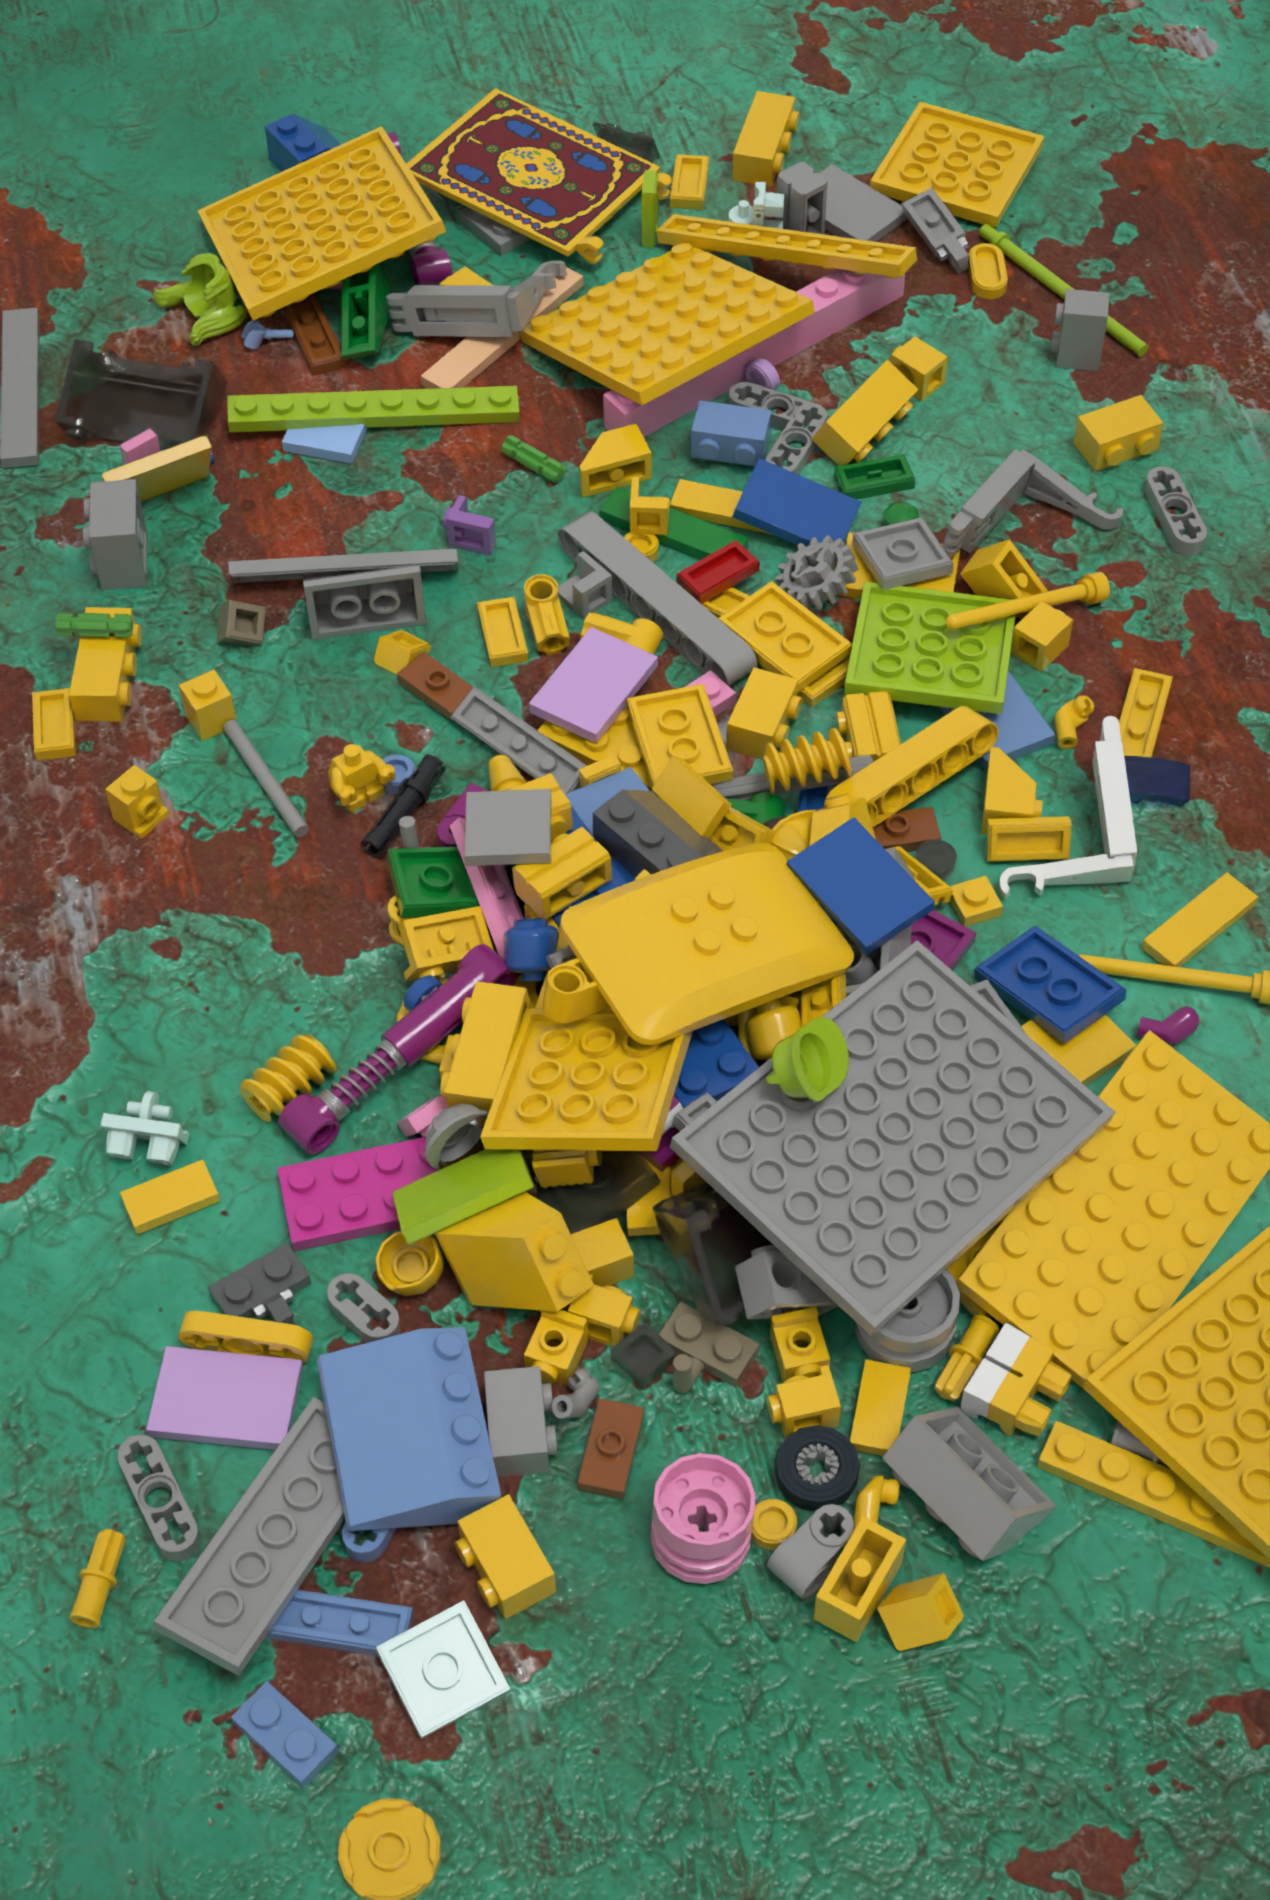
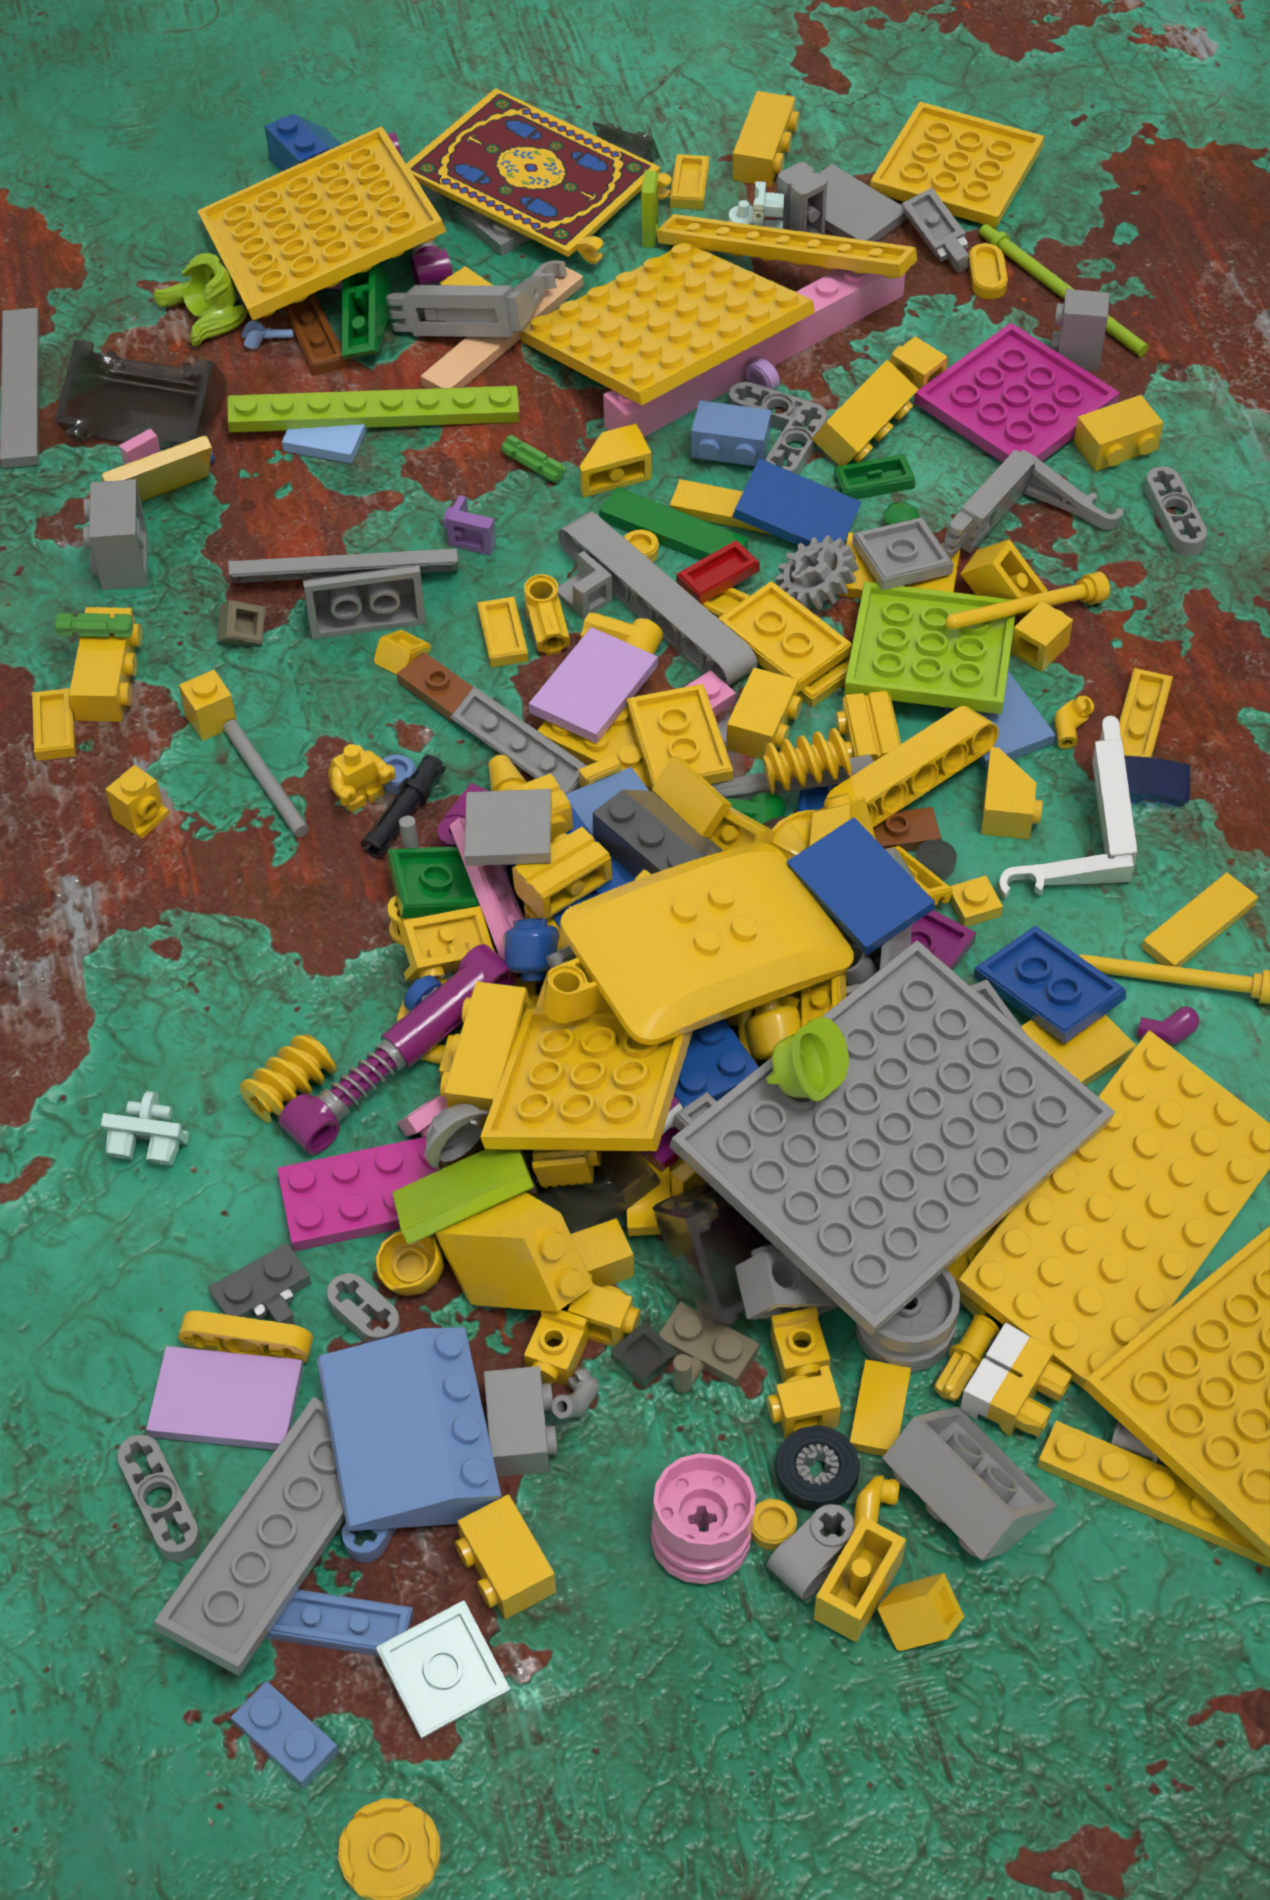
yellow axle [69,1529,126,1629] -> none
yellow tile [120,1159,220,1235] -> none
dark orange plate [577,1398,645,1499] -> none
yellow panel [630,476,670,535] -> none
yellow tile [986,816,1072,862] -> none
none -> dark pink plate [914,323,1120,463]

